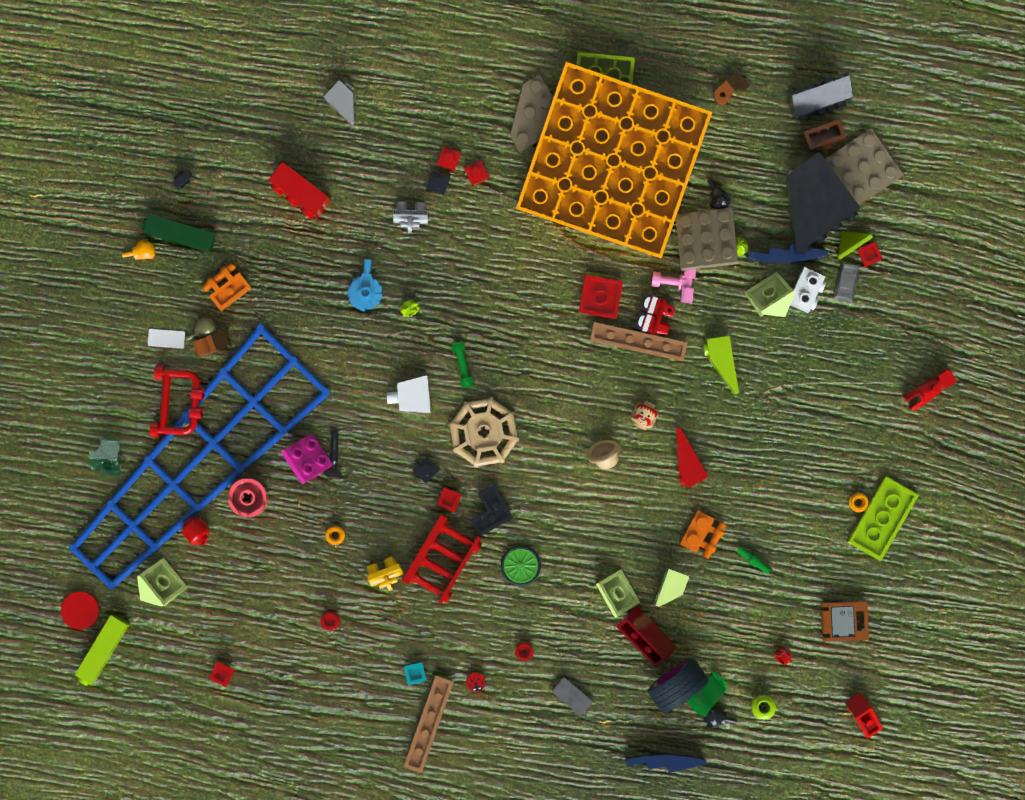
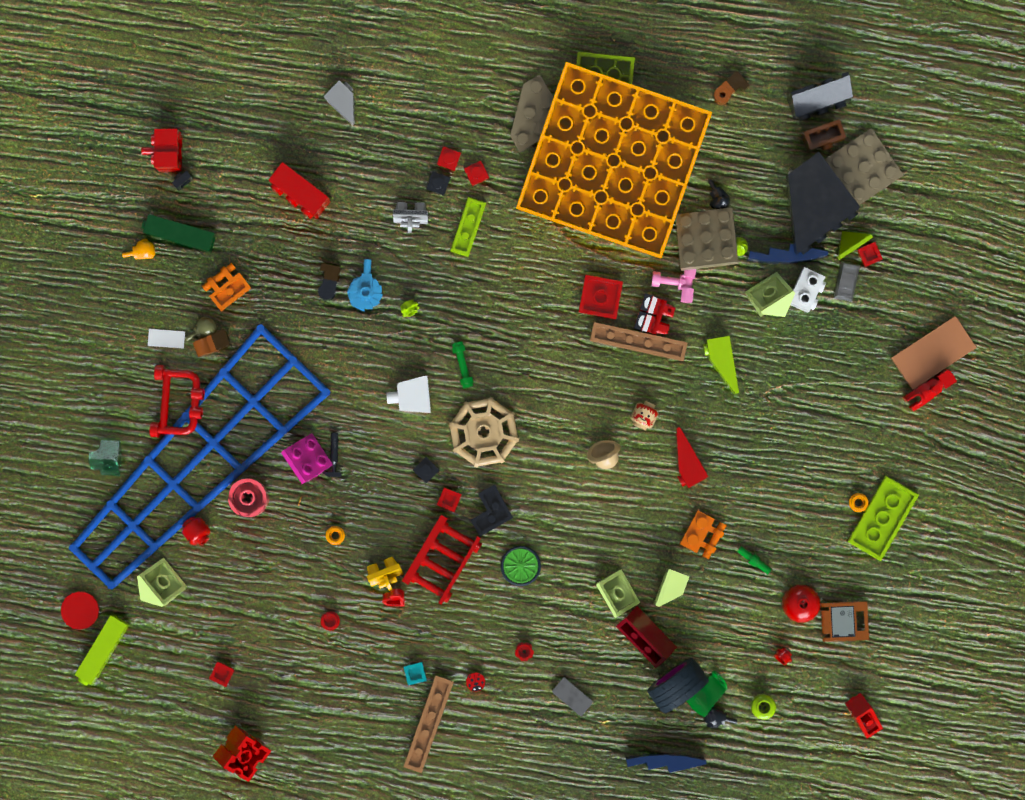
none -> red brick [141,129,182,172]
none -> red brick [212,725,271,782]
none -> leg [318,263,341,301]
none -> red tile [382,589,405,607]
none -> lime tile [450,197,486,258]
none -> red cylinder [782,585,820,623]
none -> nougat tile [891,316,977,390]

